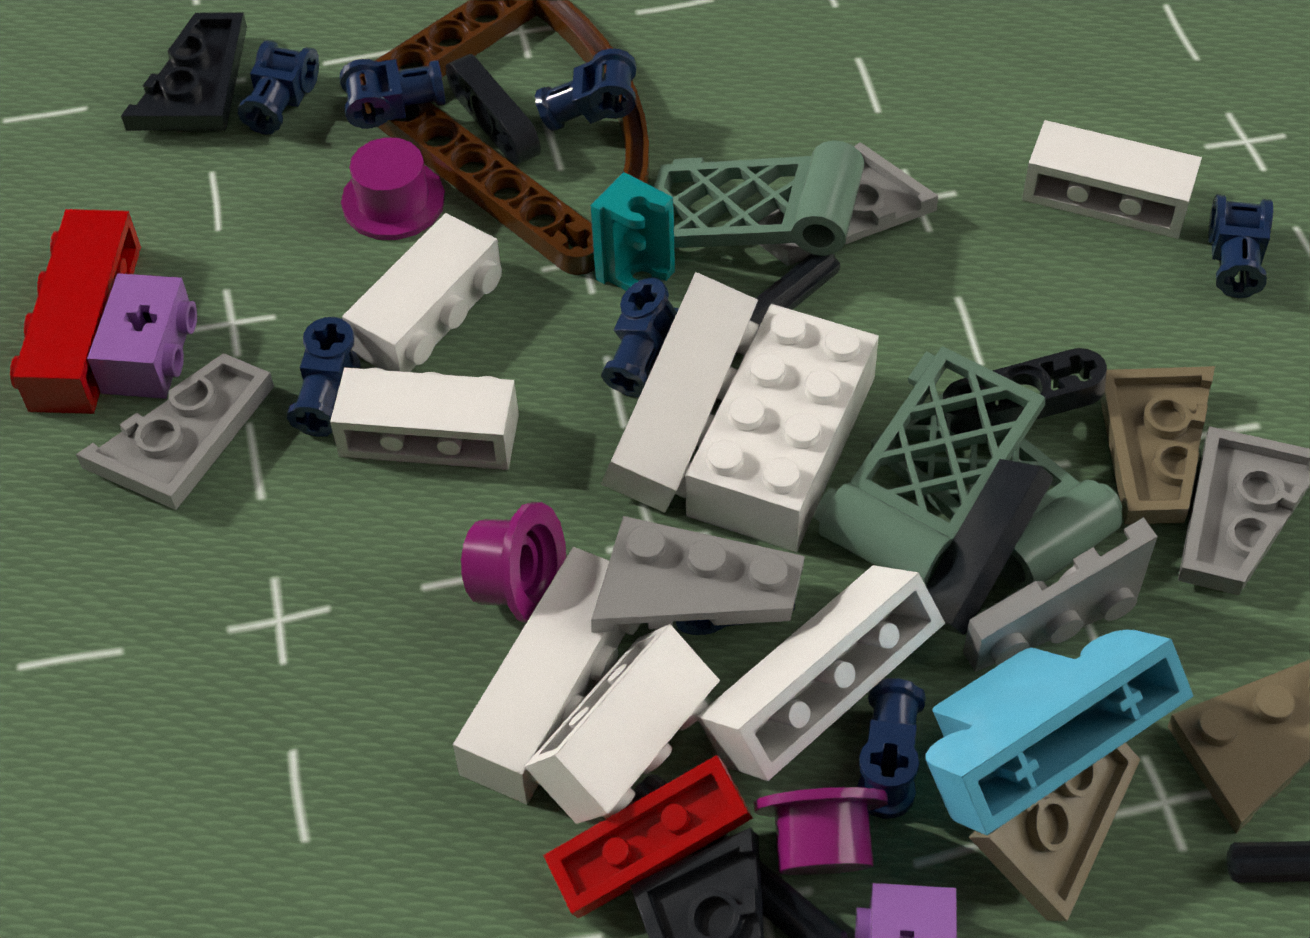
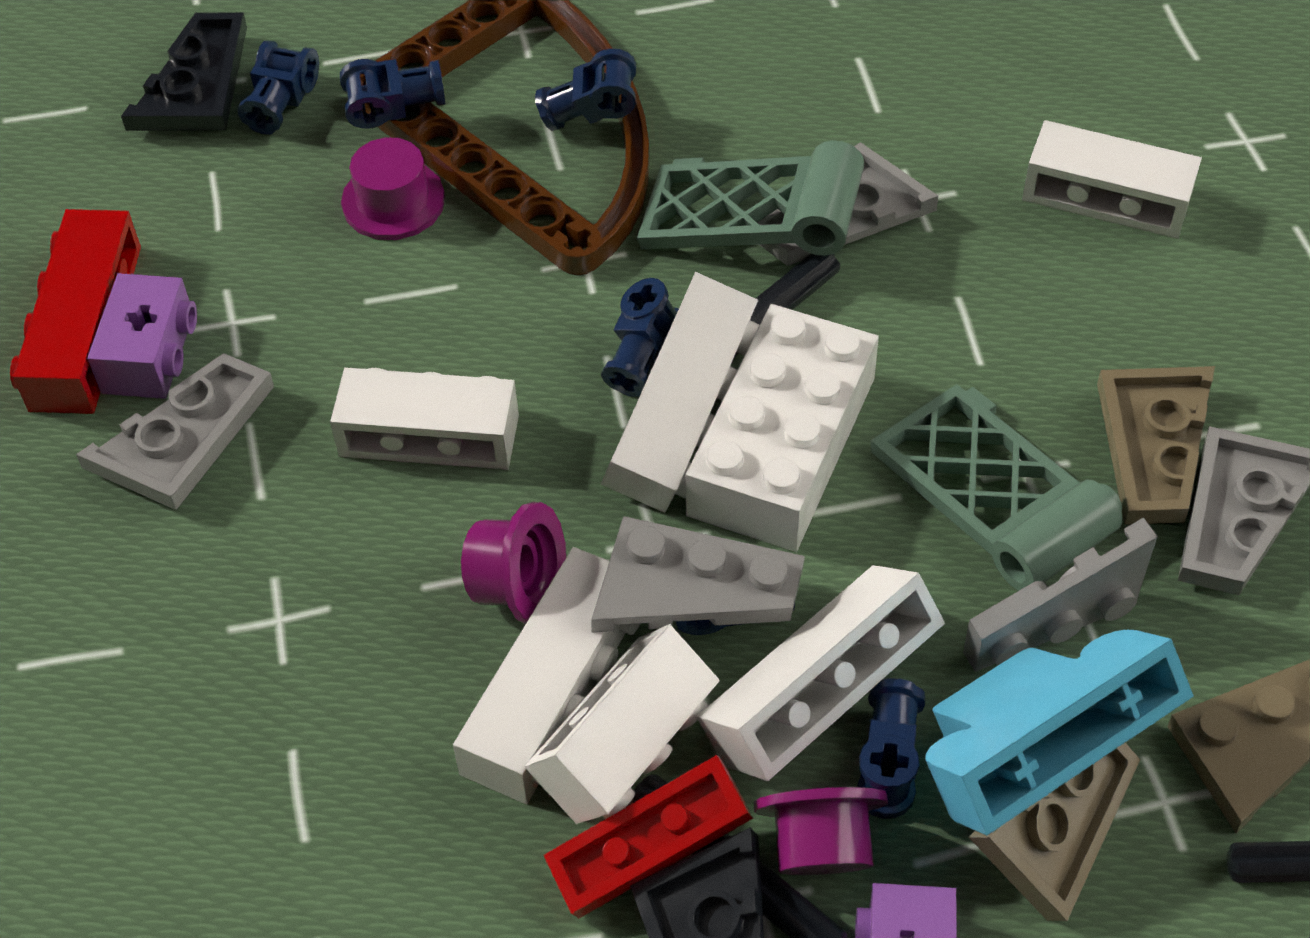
dark blue connector [287,317,361,437] -> none
white brick [342,213,502,372] -> none
black beam [445,54,541,166] -> none
teal hinge [590,172,675,291] -> none
sand green piece [815,346,1045,586] -> none
black tile [926,459,1054,636] -> none
black beam [943,348,1107,434] -> none
dark blue connector [1208,194,1273,298] -> none

